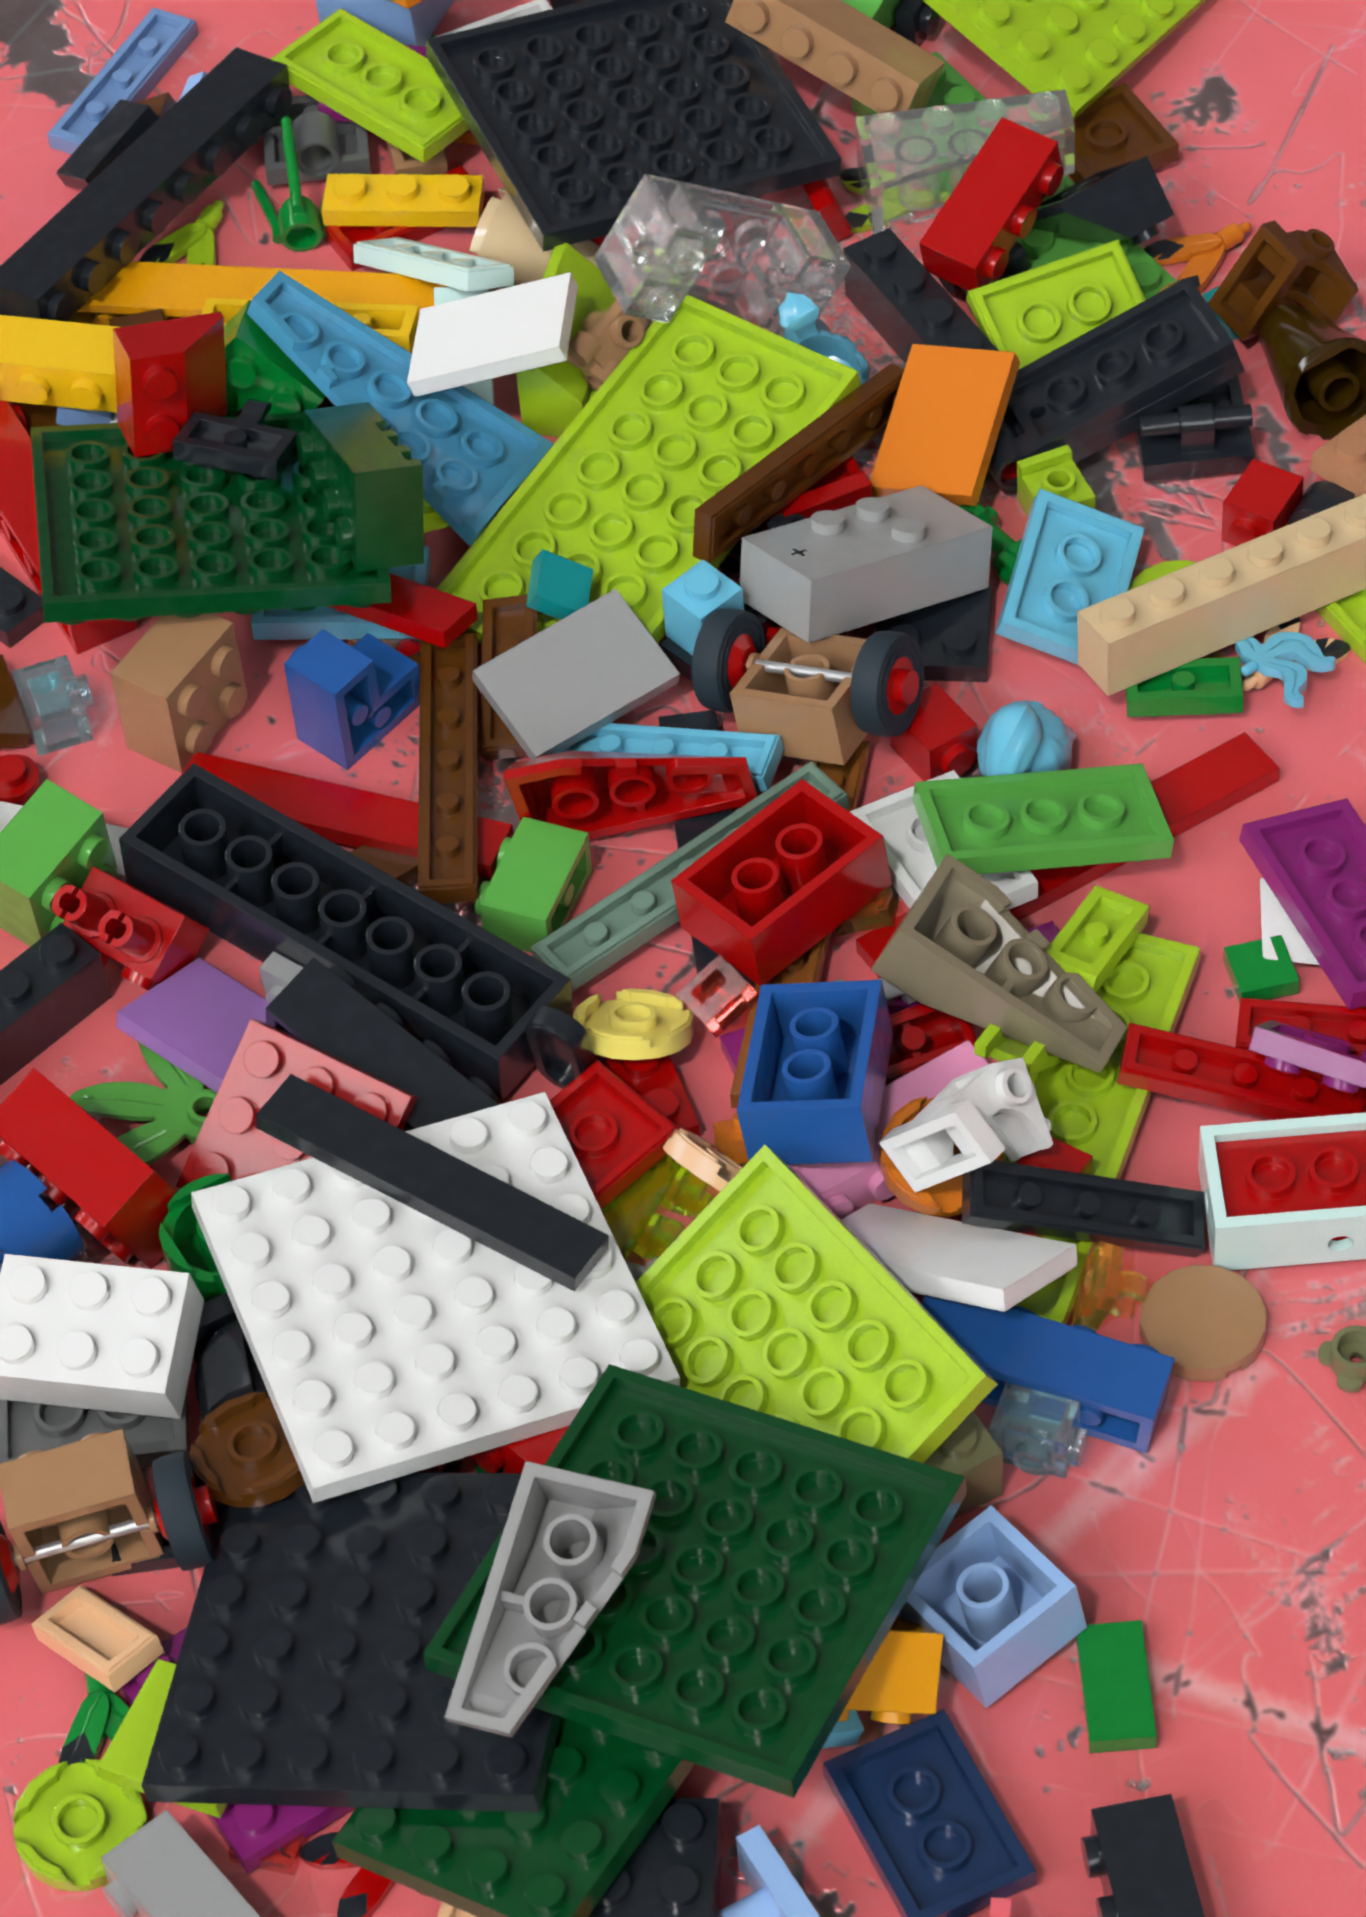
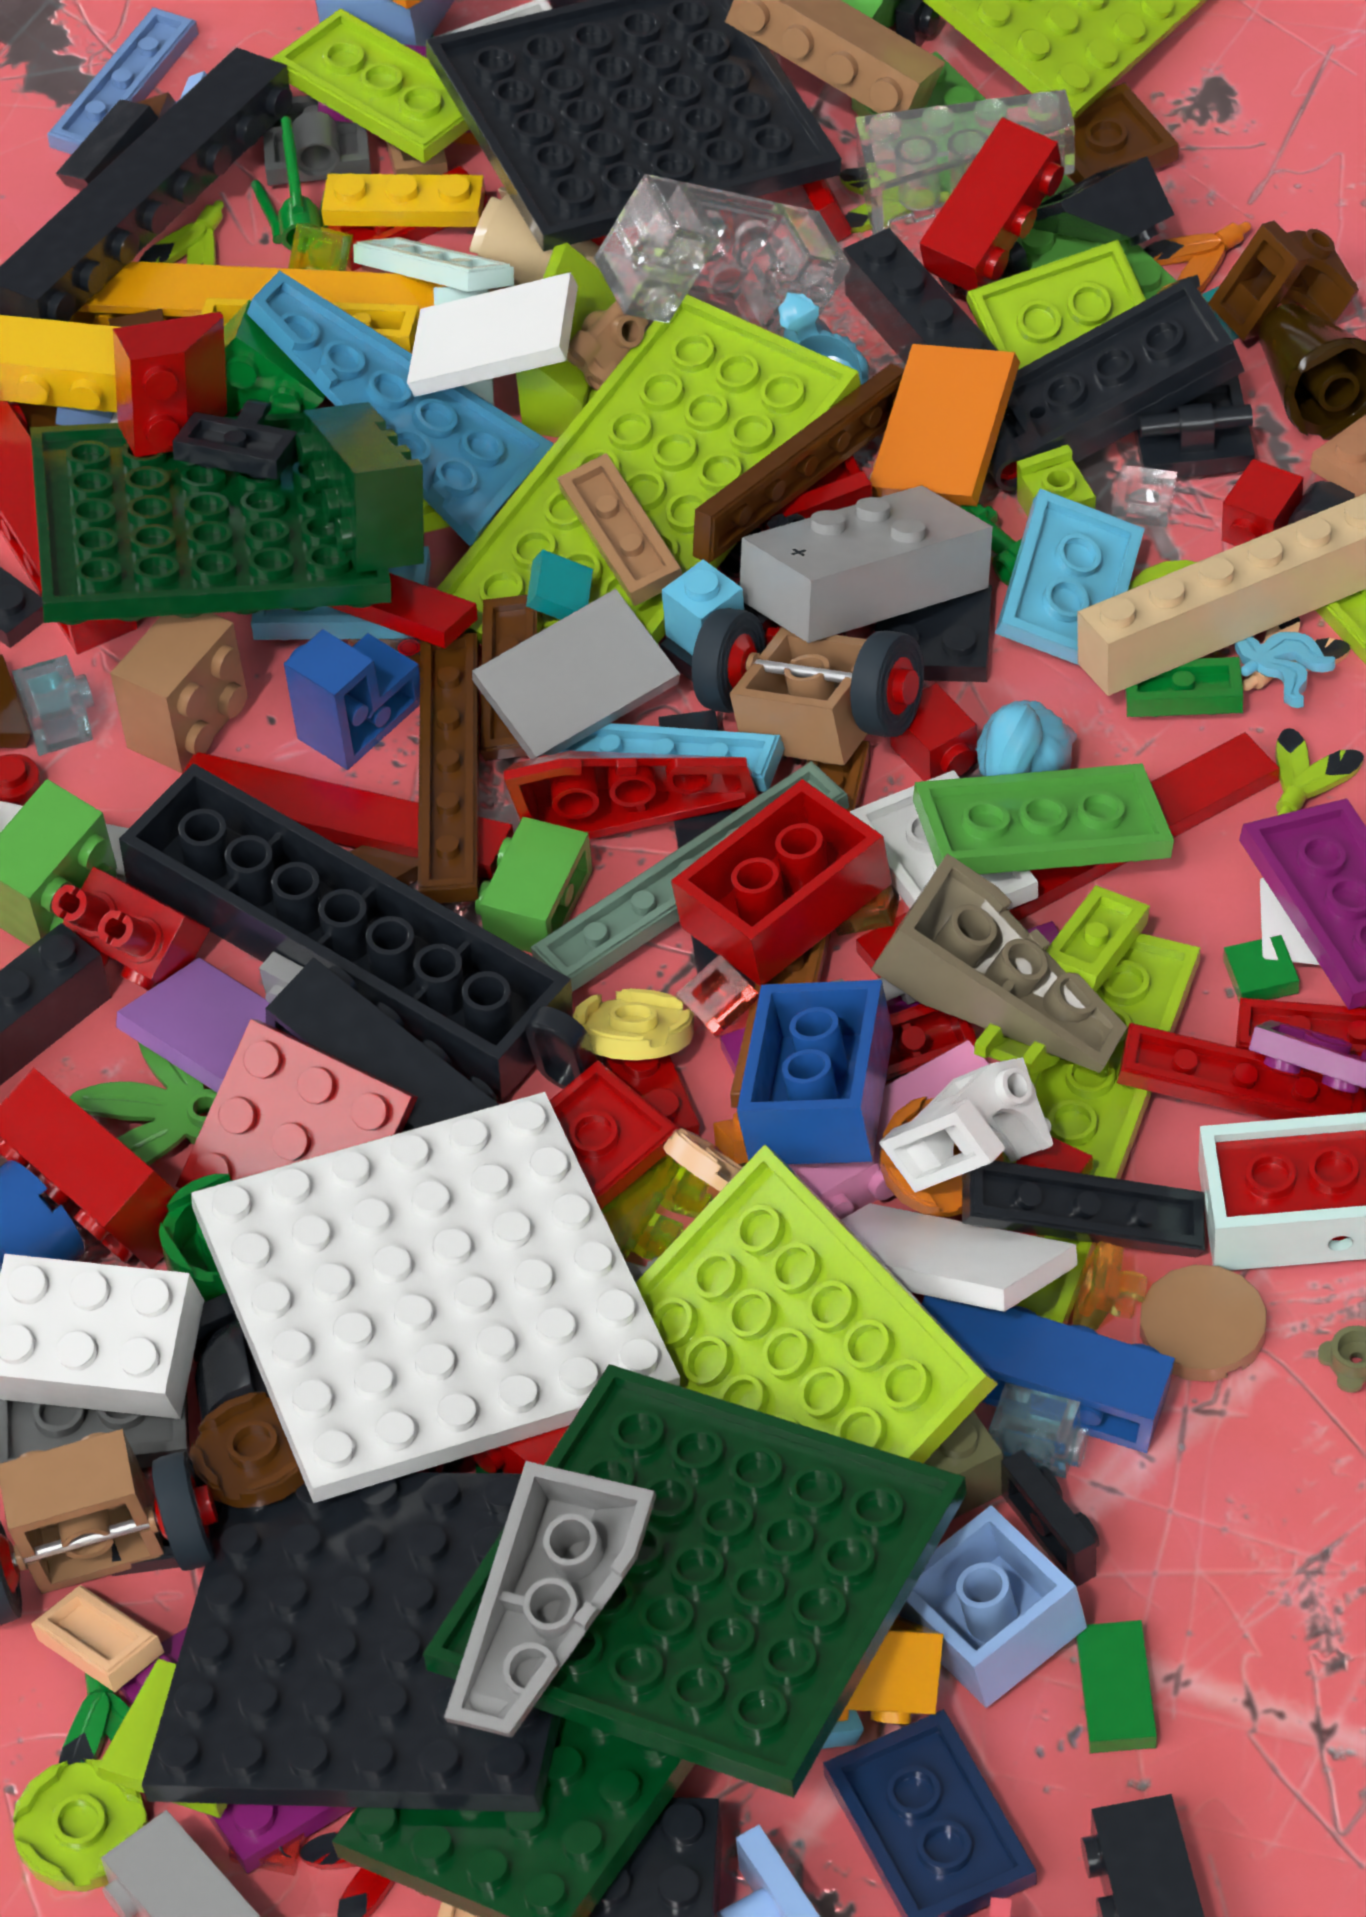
black tile [256,1074,609,1292] -> none
none -> clear neon green plate [288,223,353,271]
none -> medium nougat plate [557,453,682,606]
none -> black plate [1001,1449,1100,1587]
none -> clear plate [1112,465,1177,527]
none -> lime piece [1275,728,1364,815]

